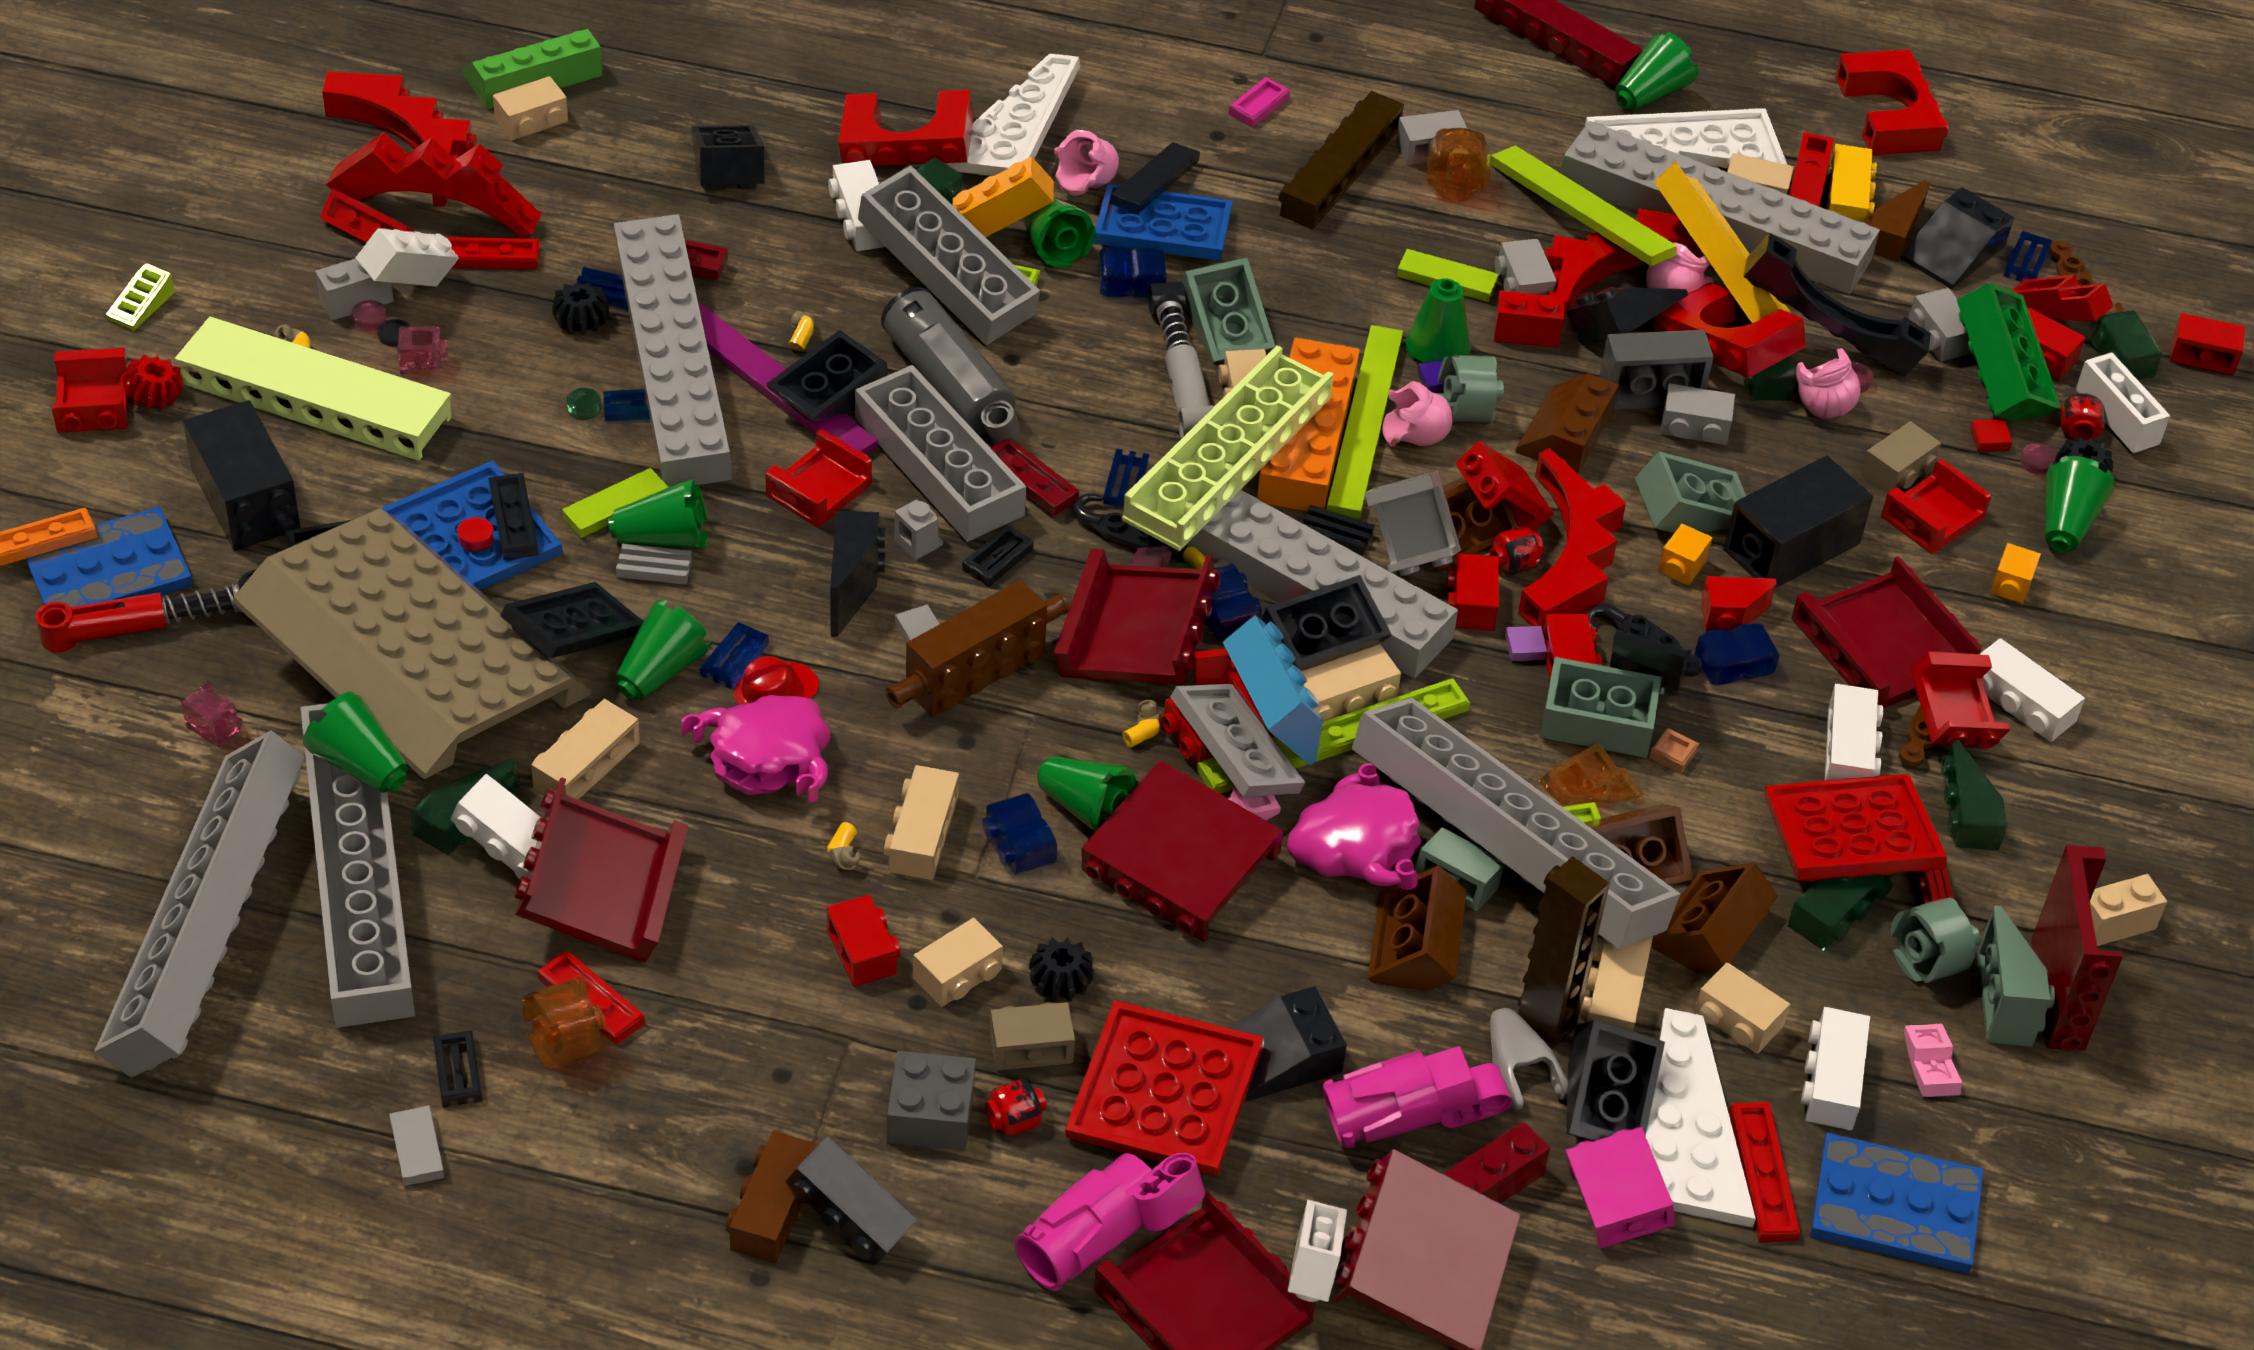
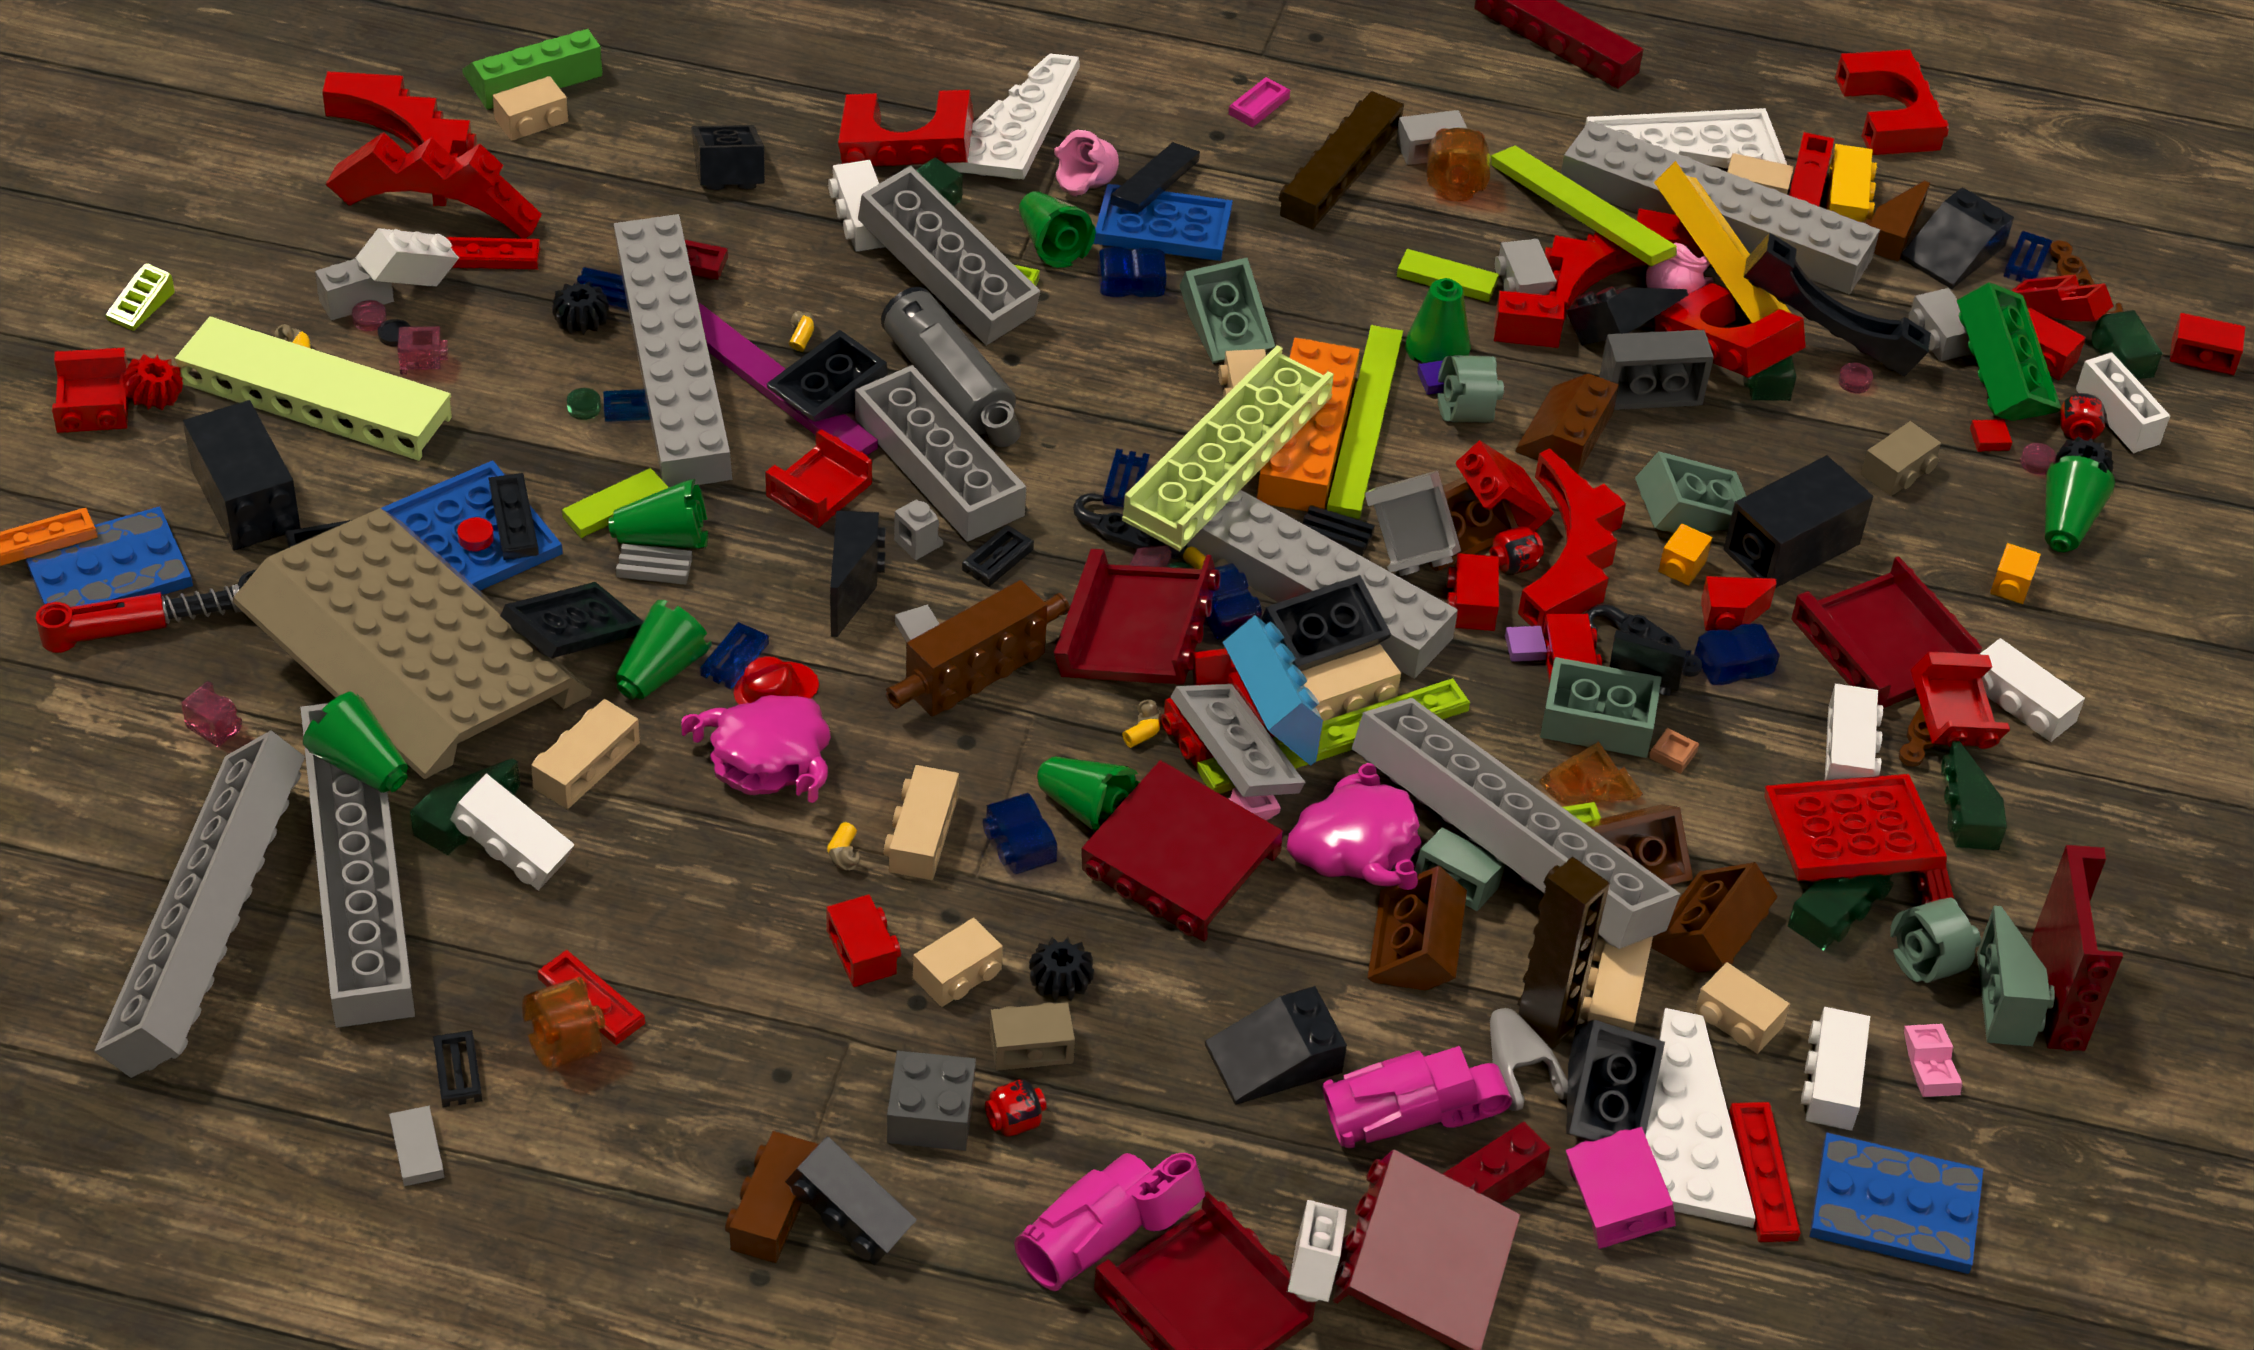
red plate [319,188,414,243] -> none
dark red panel [514,777,688,963] -> none
light orange brick [952,156,1054,238] -> none
dark red plate [991,438,1080,516] -> none
red plate [1065,1000,1264,1176] -> none
piece [1147,281,1214,439] -> none
bright pink hair [1382,381,1453,447] -> none
green cone [1615,32,1699,111] -> none
light grey brick [1660,384,1735,445] -> none
bright pink hair [1796,349,1861,419] -> none
red panel [1881,459,1992,555] -> none
tan brick [2090,874,2167,946] -> none

